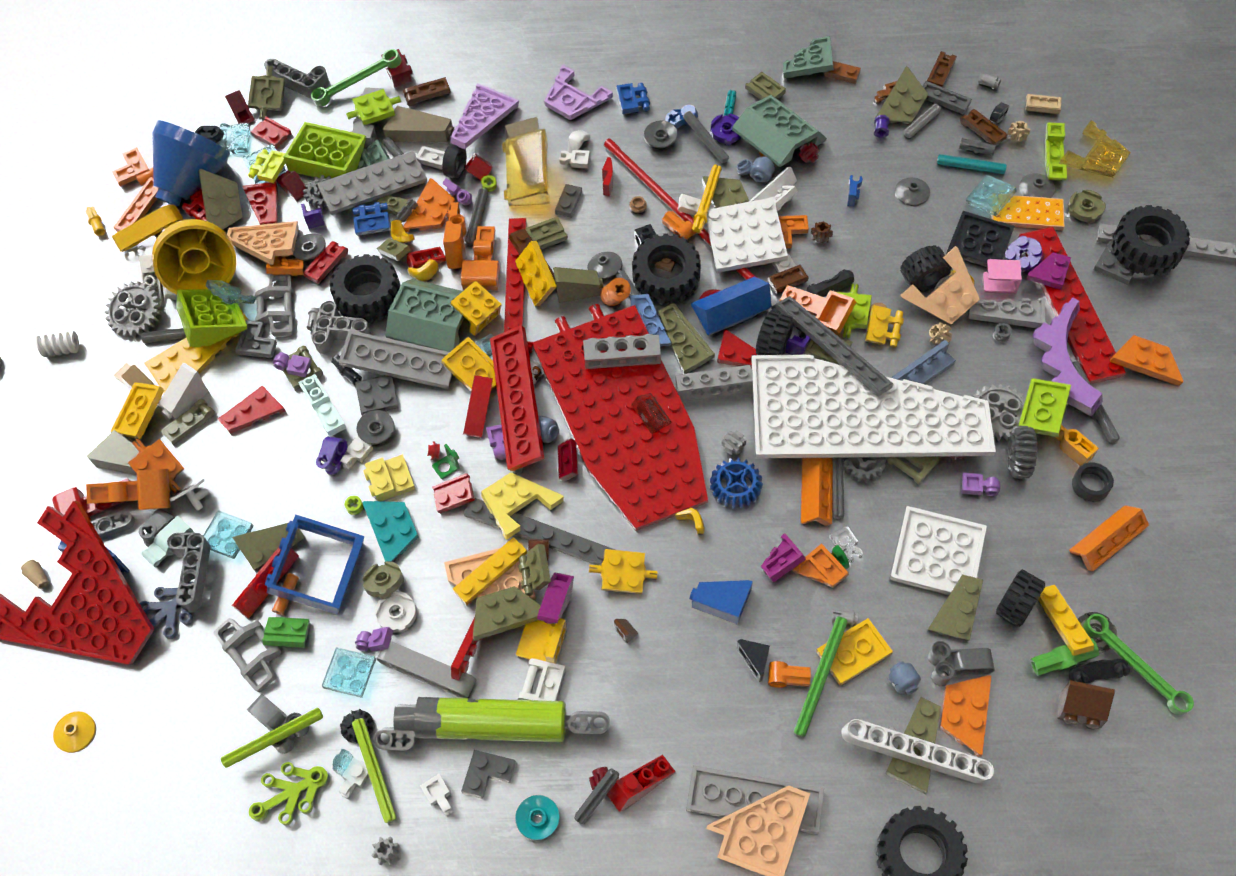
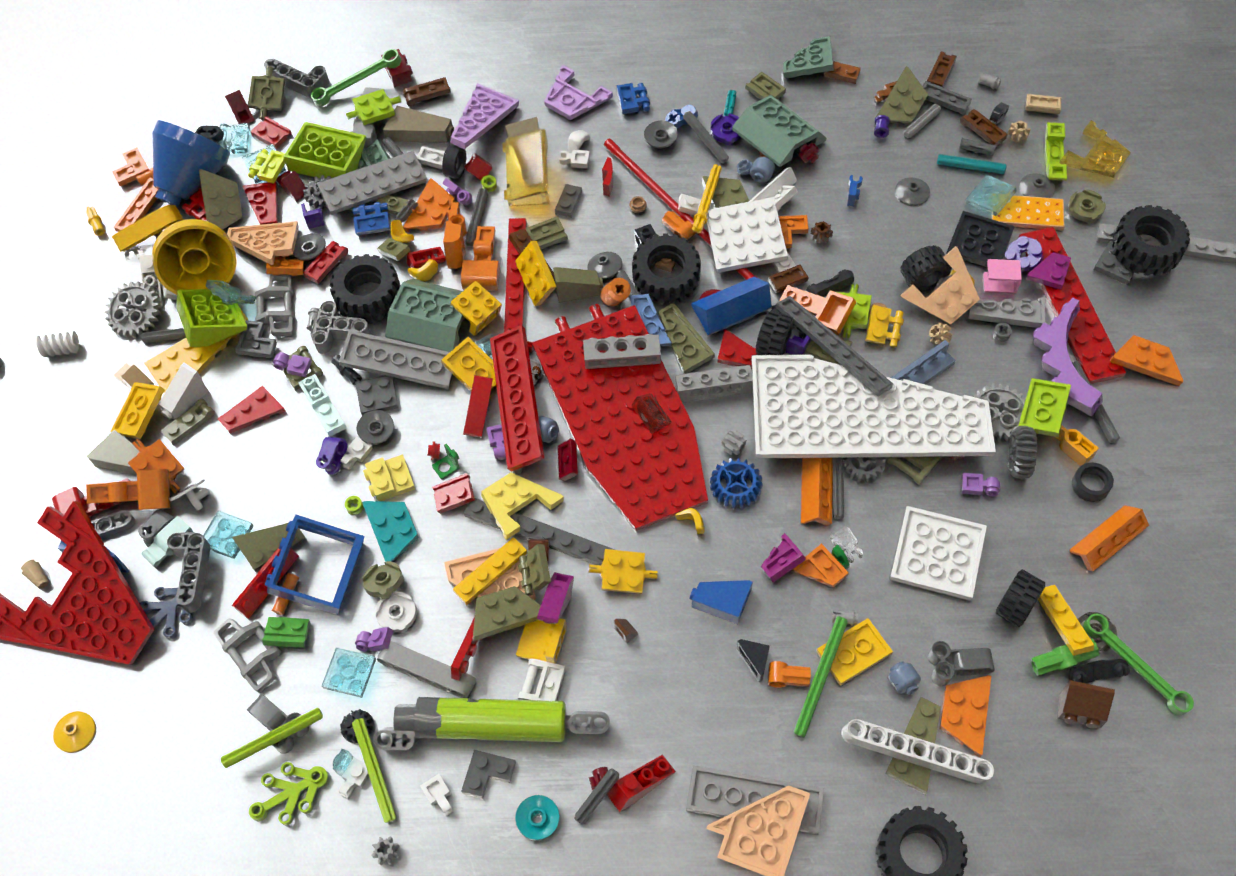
olive wing [927,574,983,641] -> none

